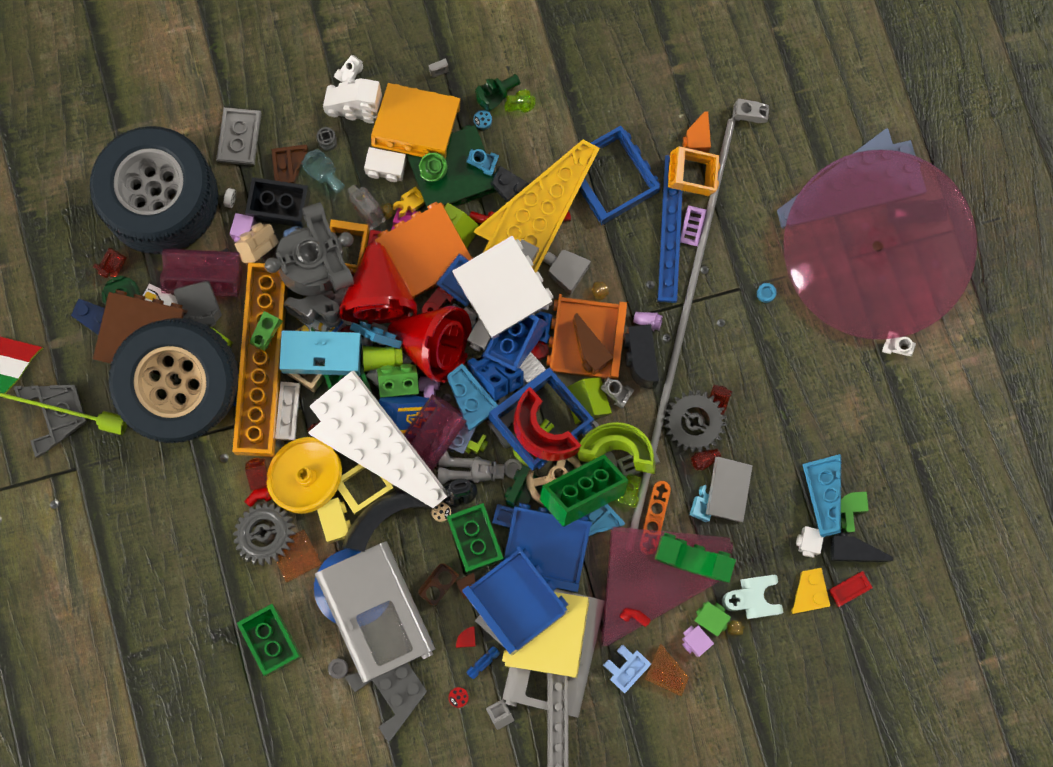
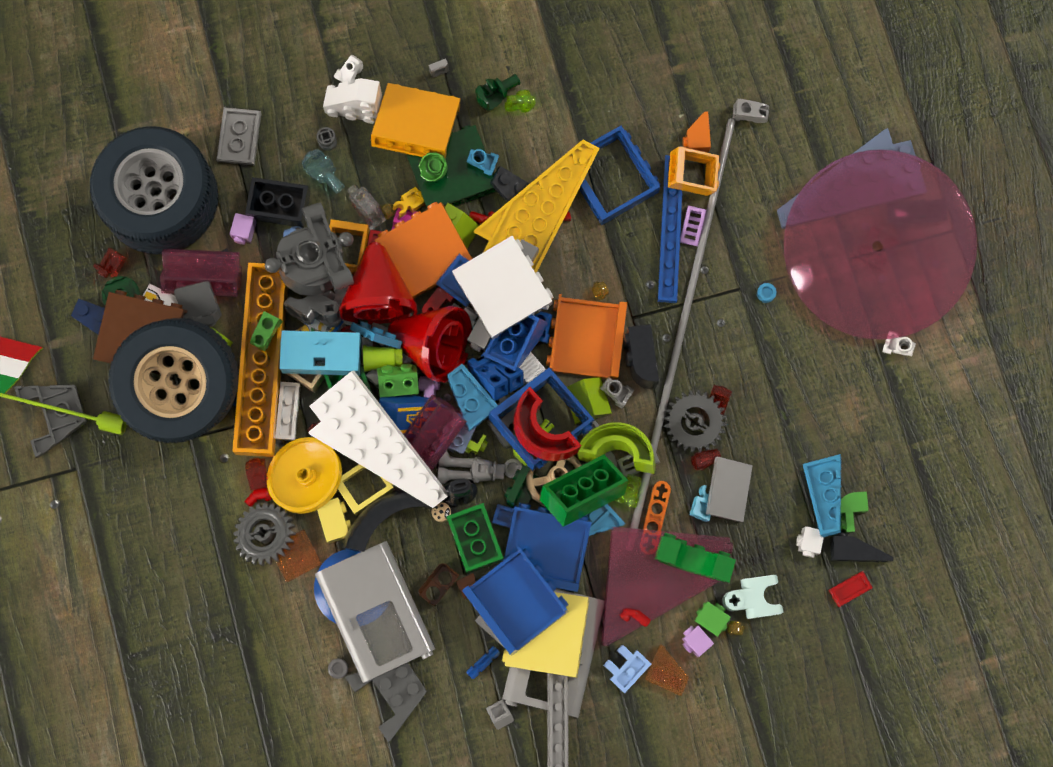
white tile [223,188,236,208] -> none
tan brick [234,223,279,263] -> none
green brick [237,604,302,677] -> none
reddish brown wing [271,144,308,183] -> none
white brick [364,147,407,182] -> none
red tile [449,687,469,708] -> none
red tile [456,627,476,648] -> none
dark azure tile [473,110,492,130] -> none
red tile [531,341,549,360] -> none
light grey torso [543,250,591,295] -> none
reddish brown slope [573,313,613,375] -> none
lavender cone [633,312,663,331] -> none
yellow wing [792,568,830,614] -> none

